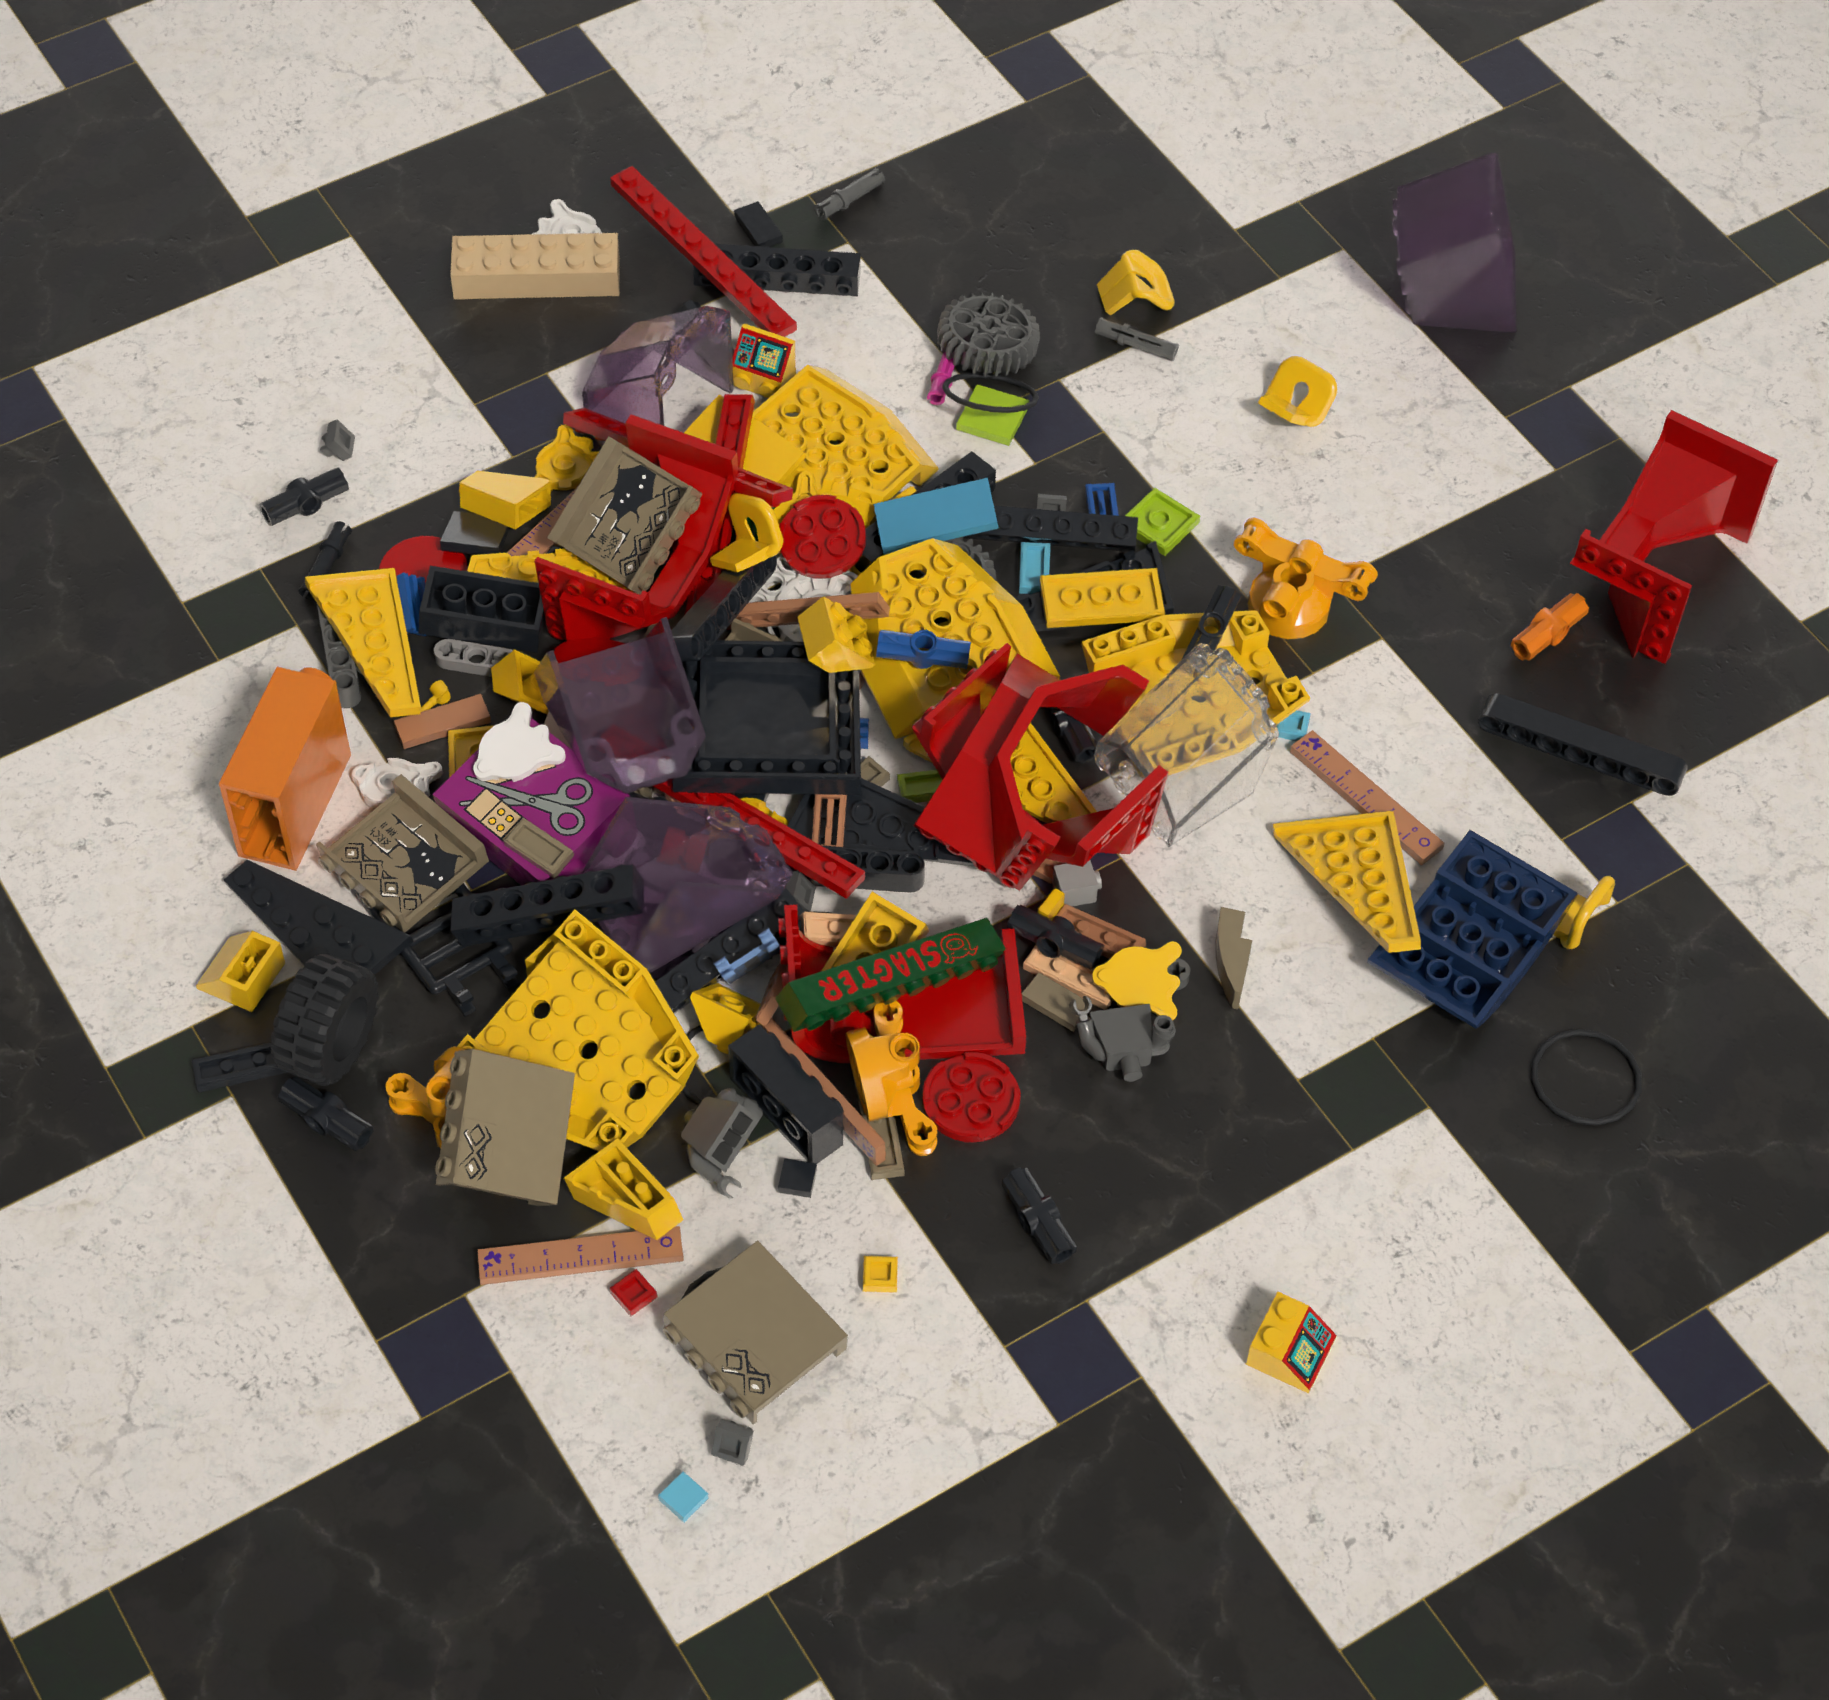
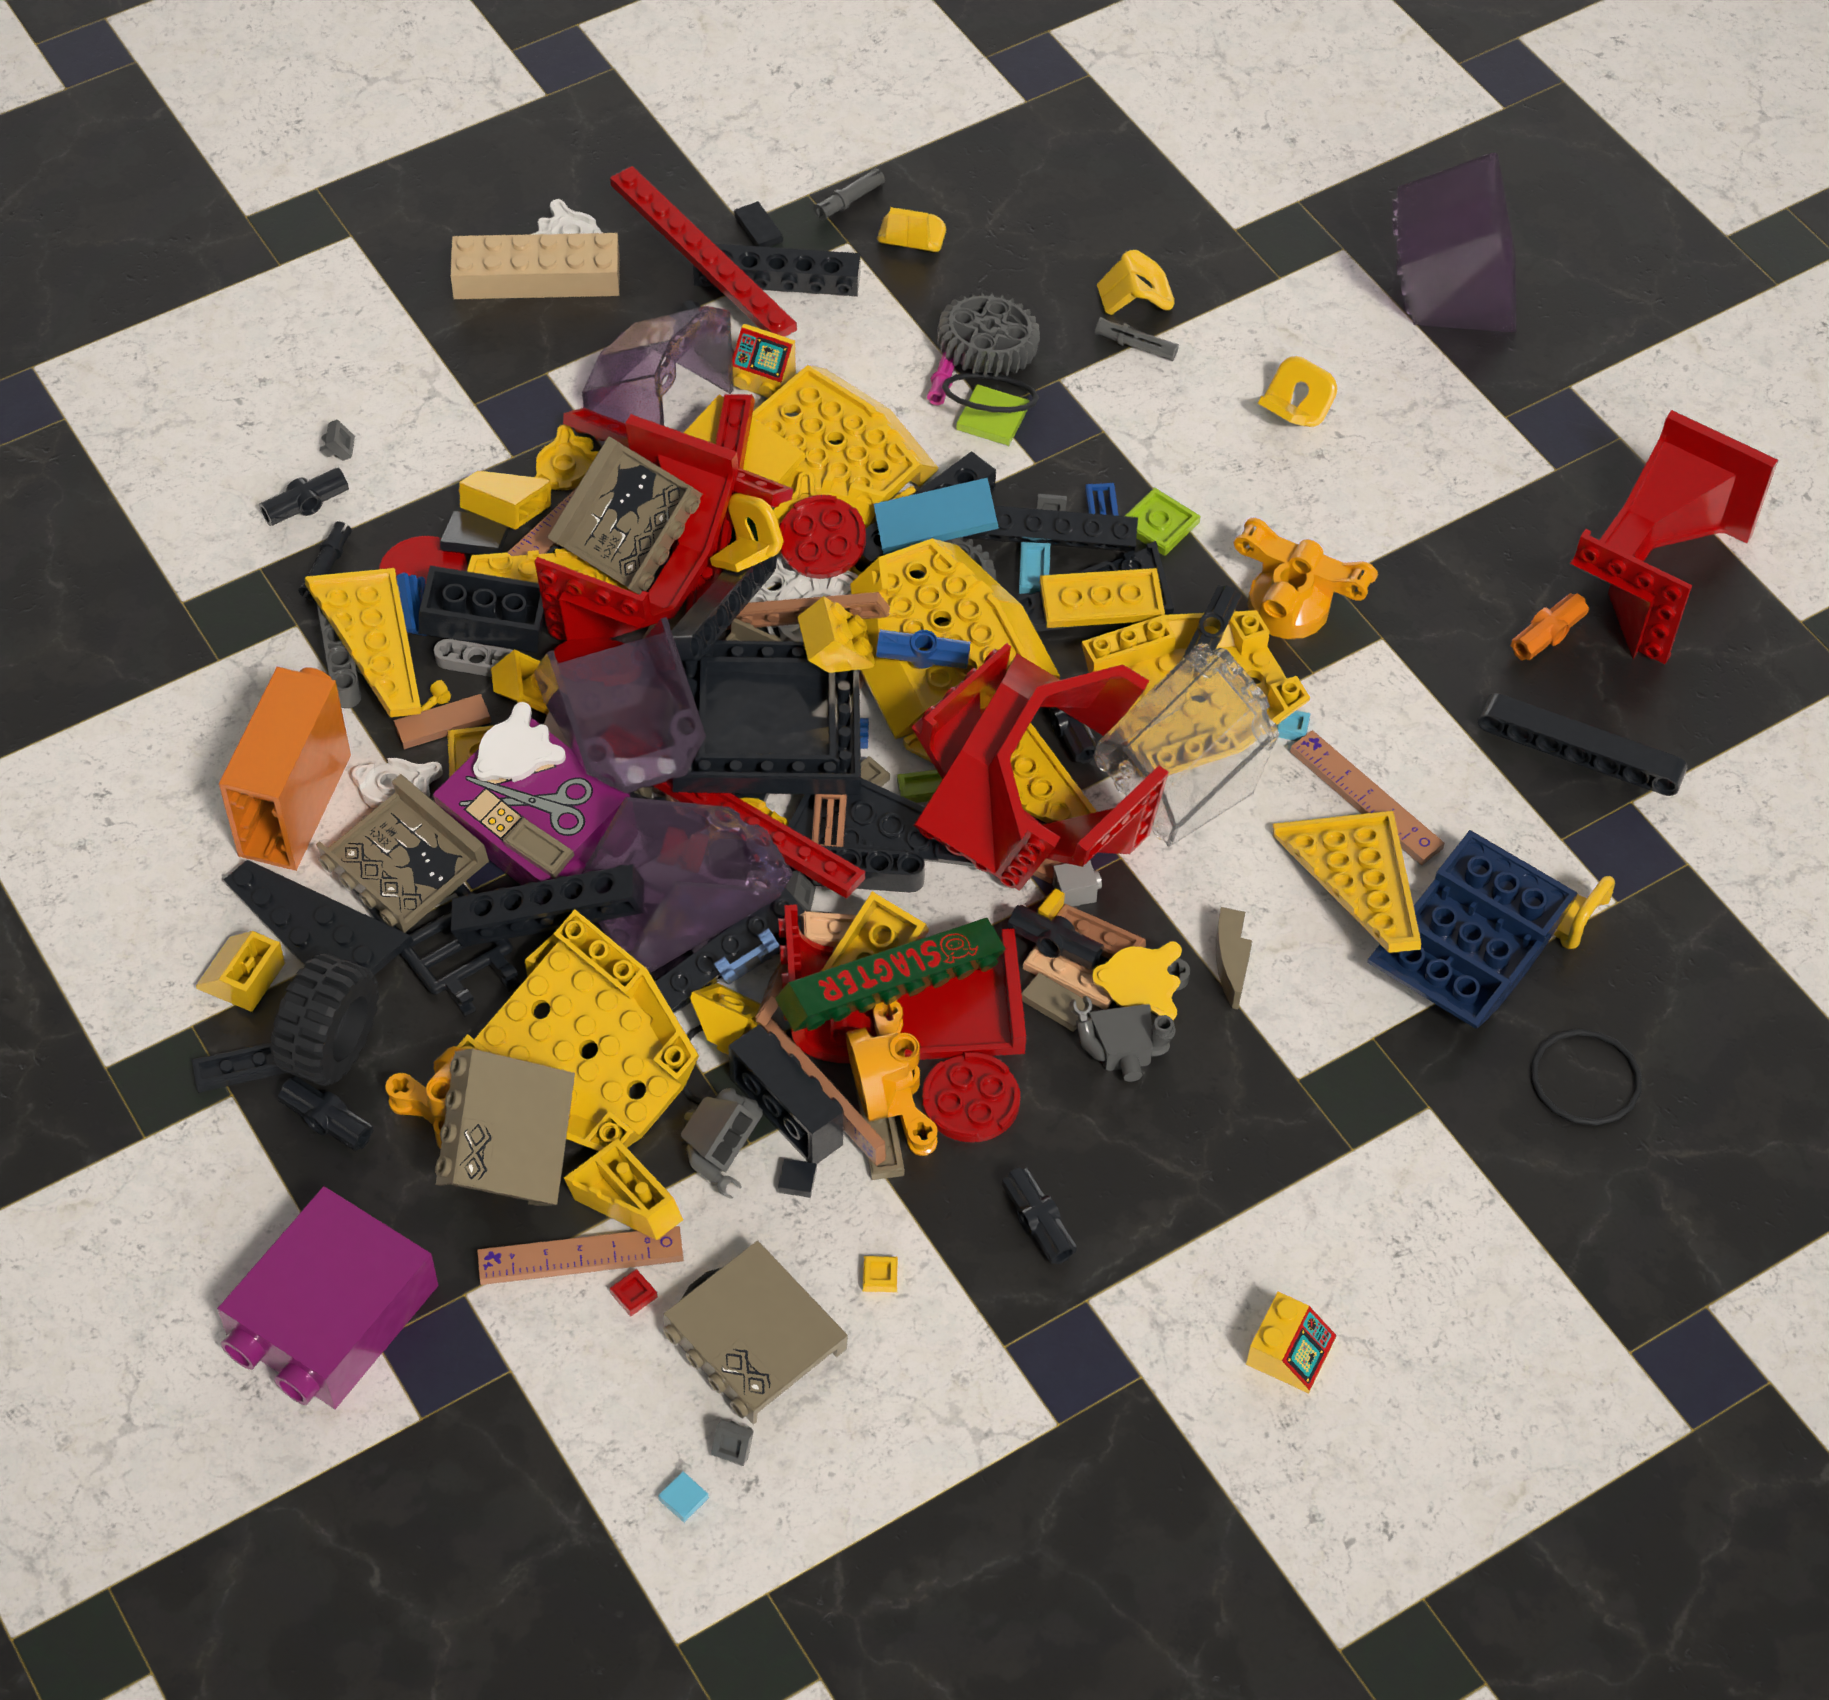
none -> magenta brick [217,1186,439,1409]
none -> yellow piece [877,207,946,252]

